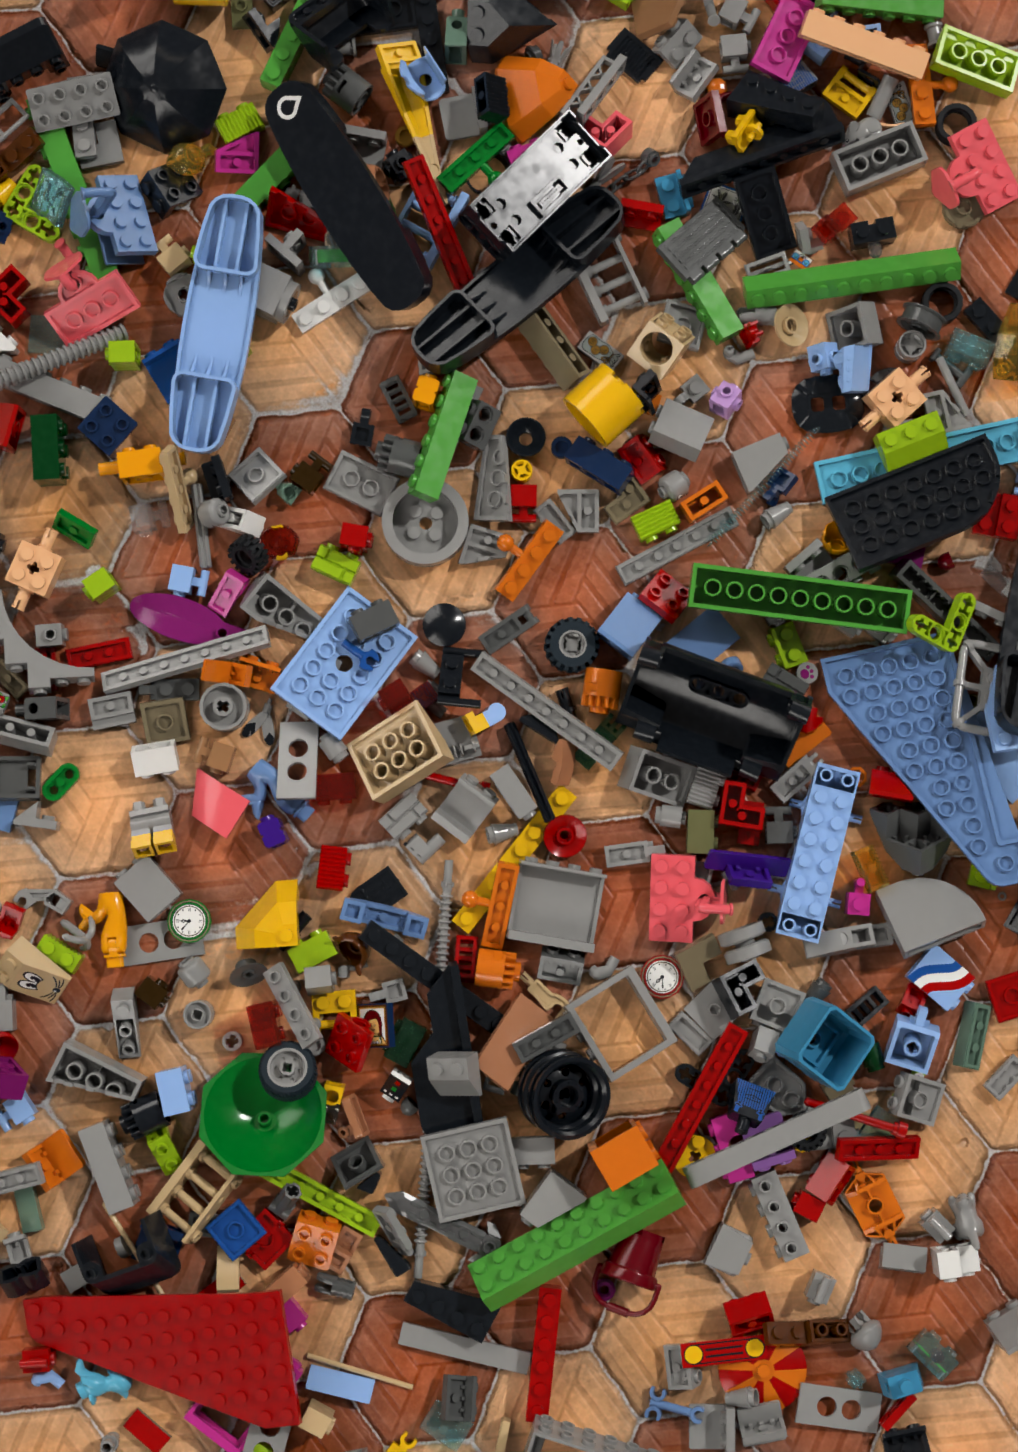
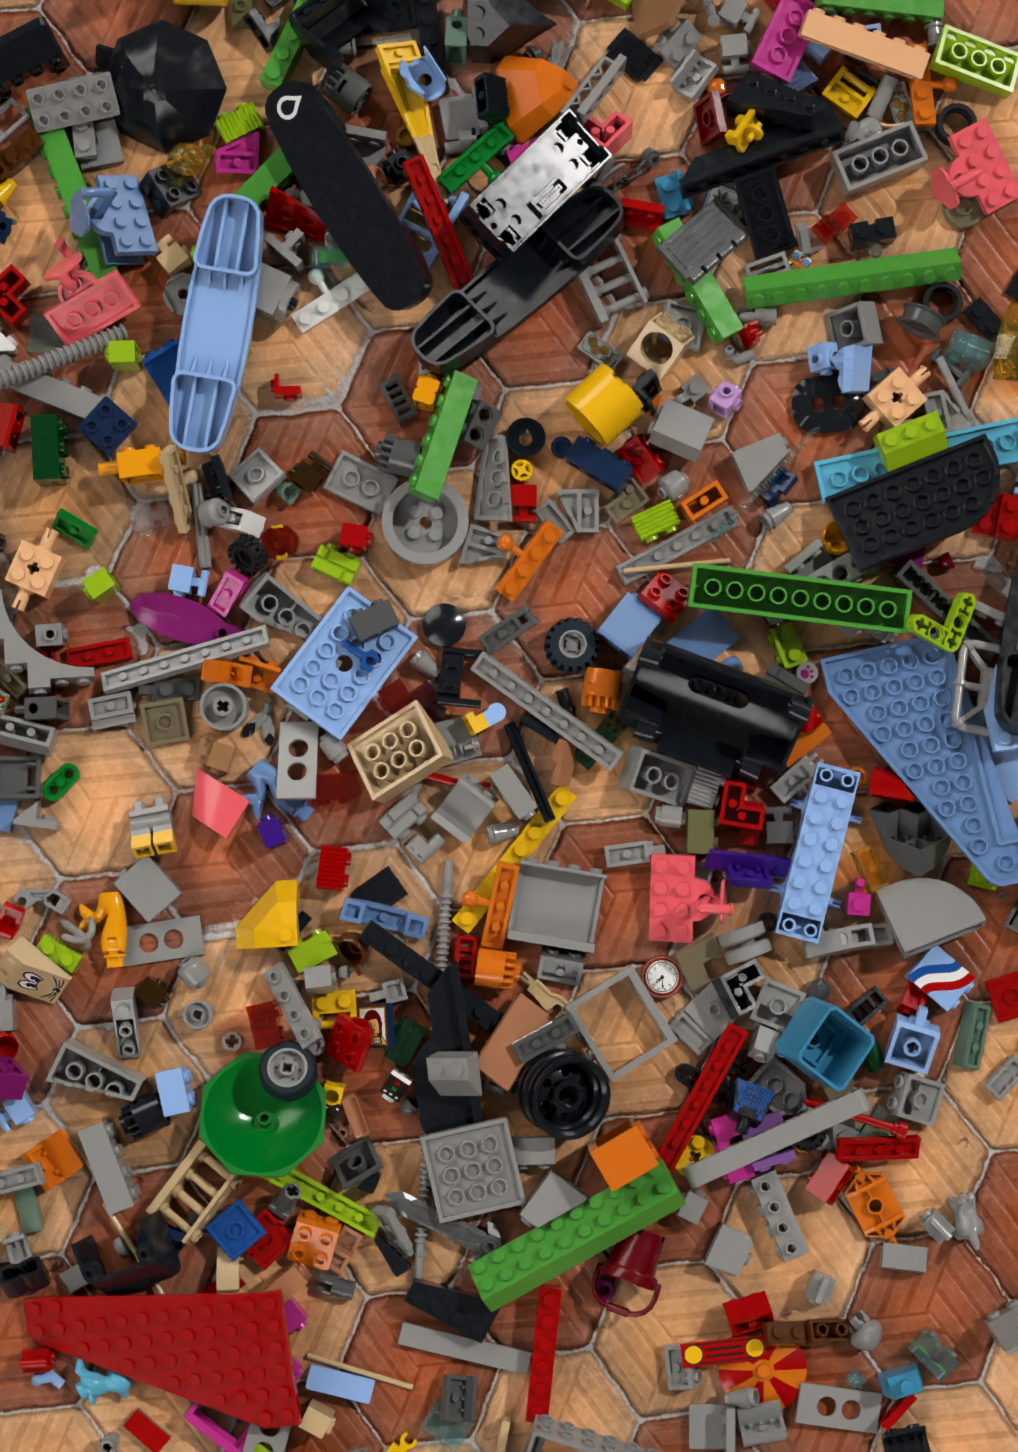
lime beam [3,164,61,244] -> none
clear light blue slope [30,167,75,228] -> none
white brick [130,739,180,779] -> none
lime bracket [146,1126,183,1176] -> none
tile [167,899,212,943] -> none
dark grey piece [229,958,268,987] -> none
black plate [350,408,375,448] -> none
dark tan brick [518,306,591,391] -> none
red dish [543,815,587,857] -> none
light grey arm [589,955,620,980] -> none
medium blue bar [644,1386,705,1424] -> none
tan dish [774,304,808,347] -> none
red brick [790,1189,826,1223] -> none
light grey wheel [894,330,927,364] -> none
white brick [930,1242,981,1282] -> none
none -> red bracket [270,373,302,402]
none -> light grey piece [444,127,477,155]
none -> tan axle [623,558,730,574]
none -> light grey brick [676,1188,709,1225]

